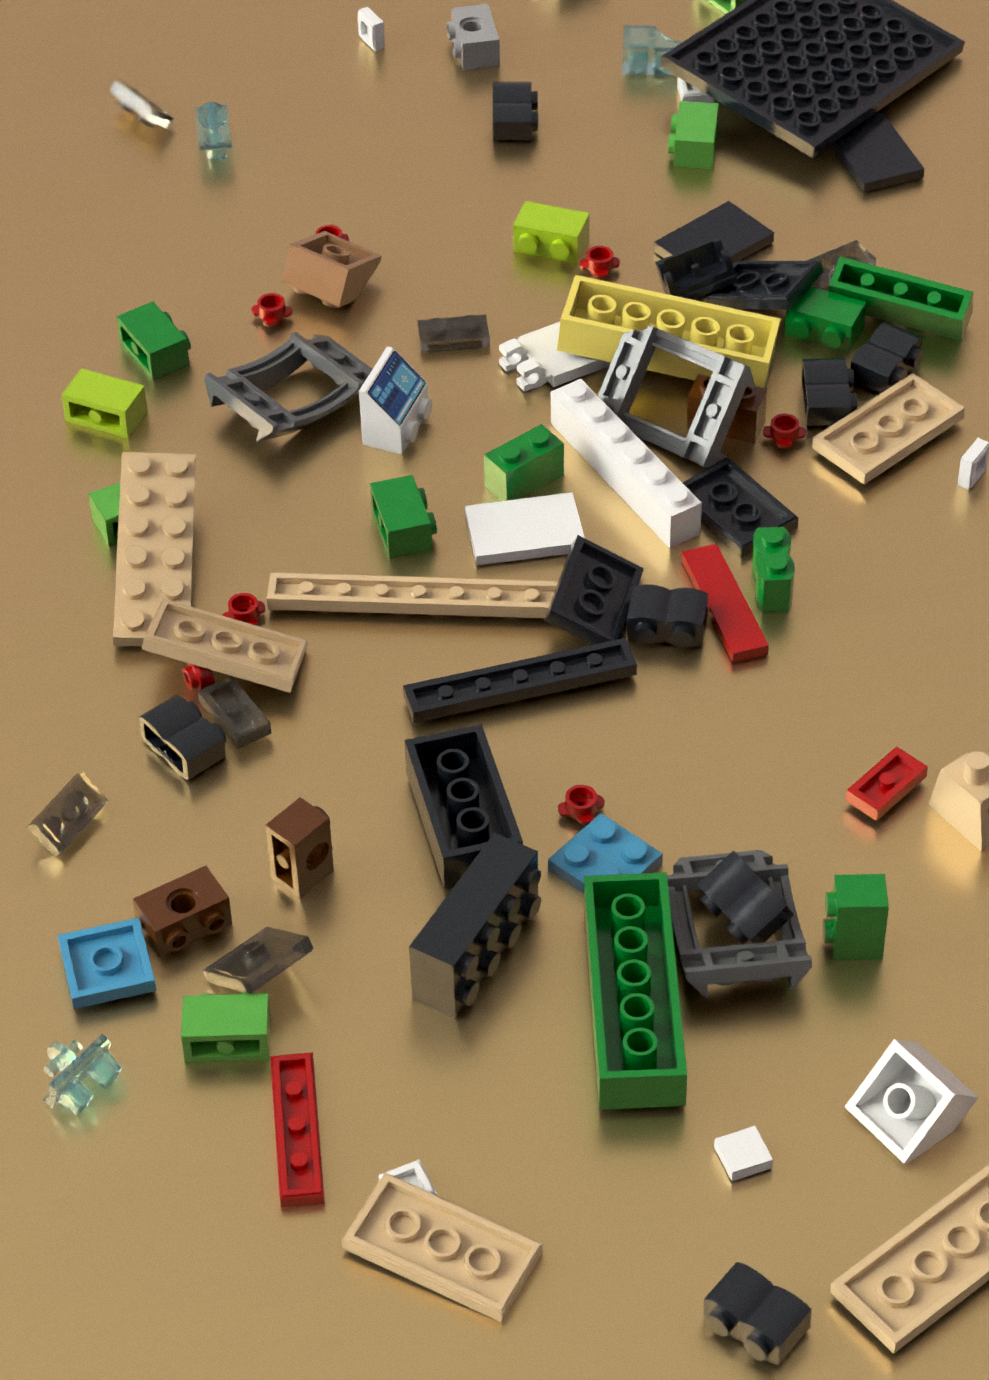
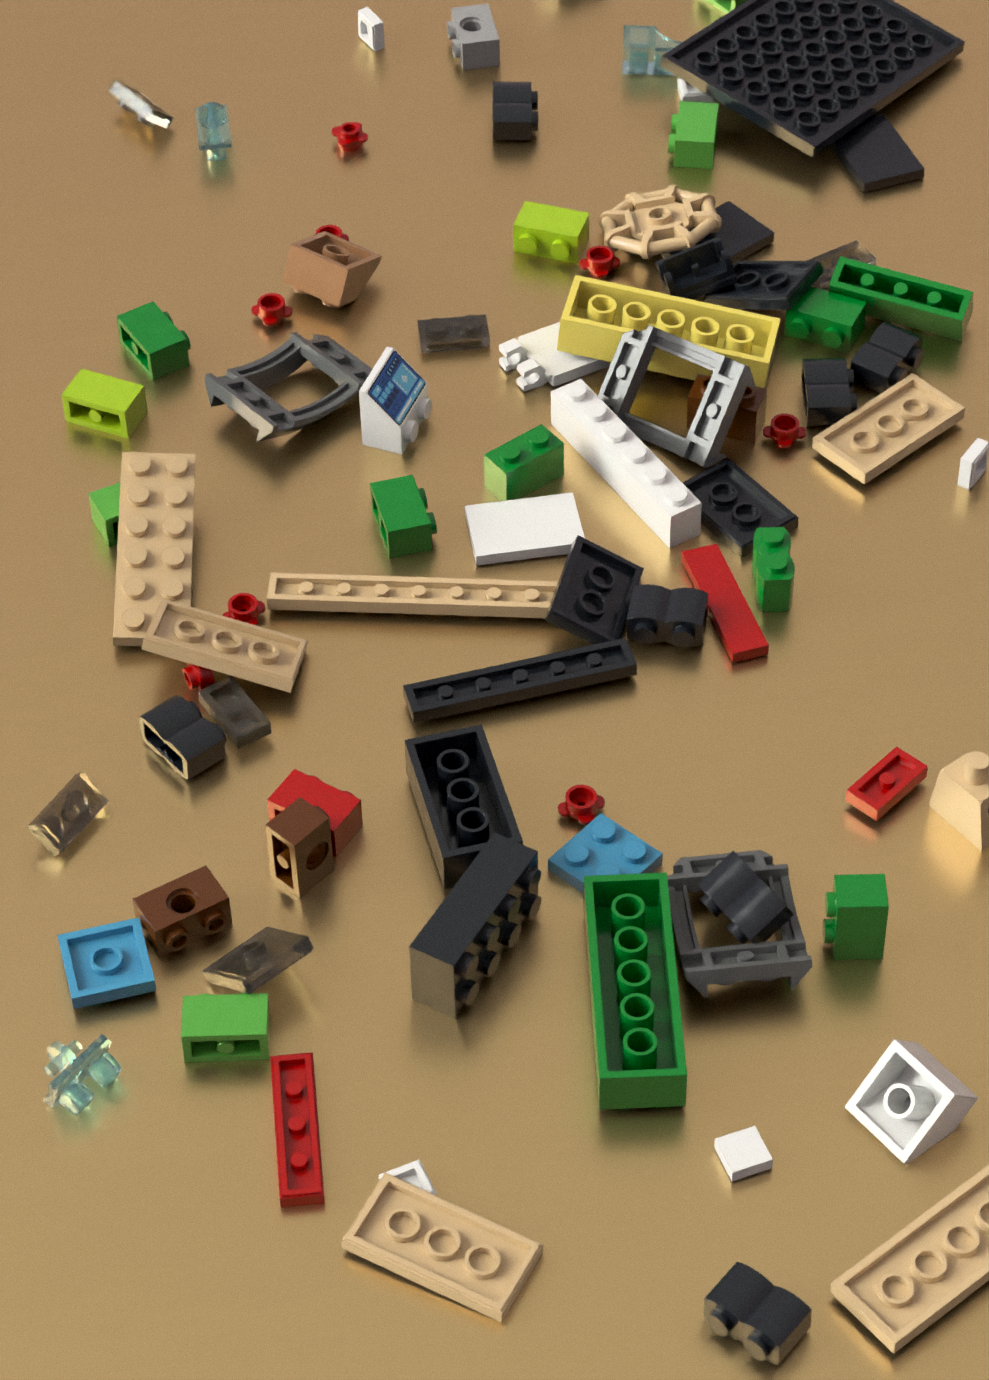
none -> red brick [267,769,363,857]
none -> red plate [331,122,368,152]
none -> tan plate [598,185,722,259]

